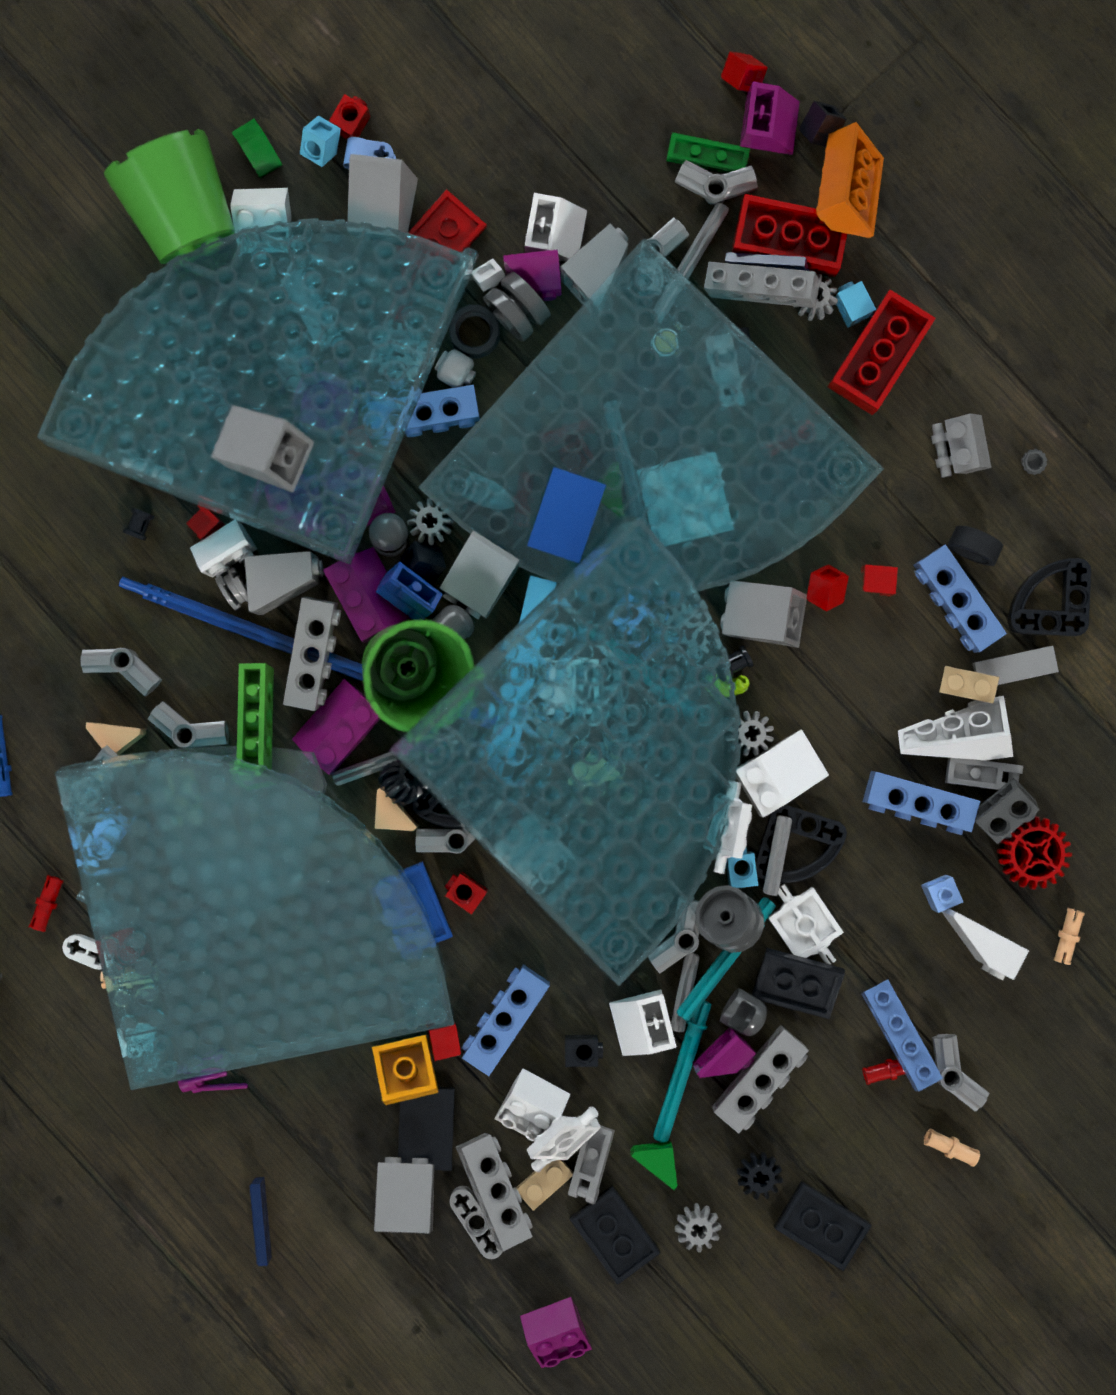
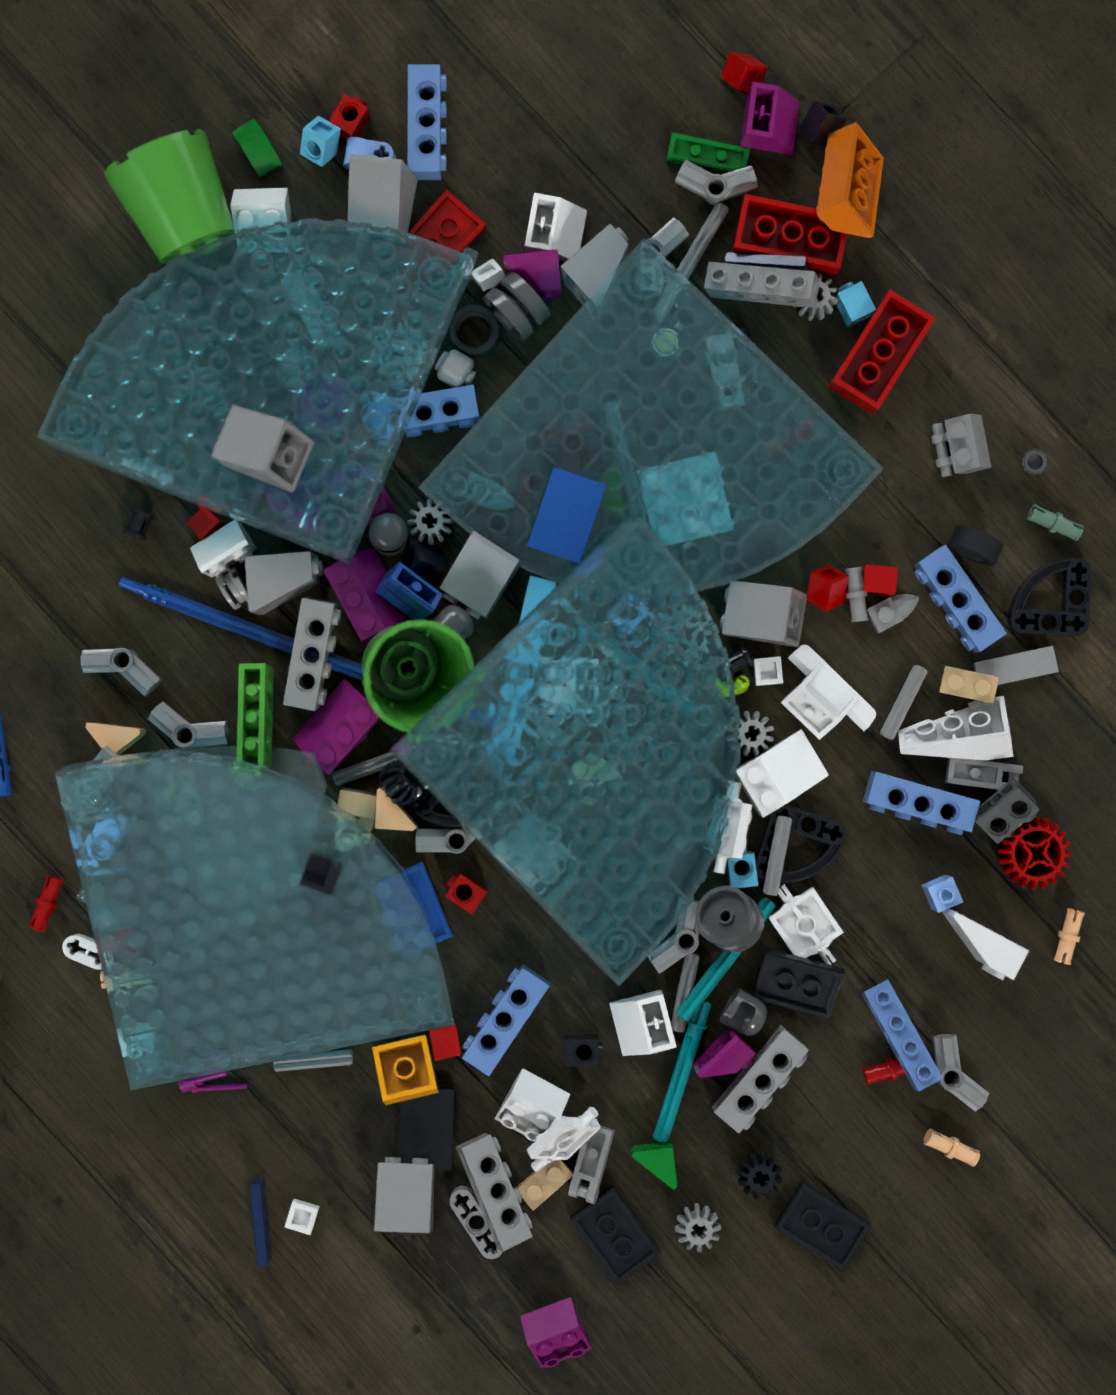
none -> light grey axle [273,1049,353,1072]
none -> white plate [285,1199,320,1235]
none -> black panel [300,853,343,896]
none -> tan piece [335,788,377,847]
none -> medium blue brick [407,64,447,180]
none -> white plate [753,656,783,686]
none -> white plate [781,645,876,740]
none -> light grey pin [845,567,868,622]
none -> light grey plate [867,594,919,634]
none -> light grey axle [880,665,927,740]
none -> sand green pin [1027,504,1084,541]

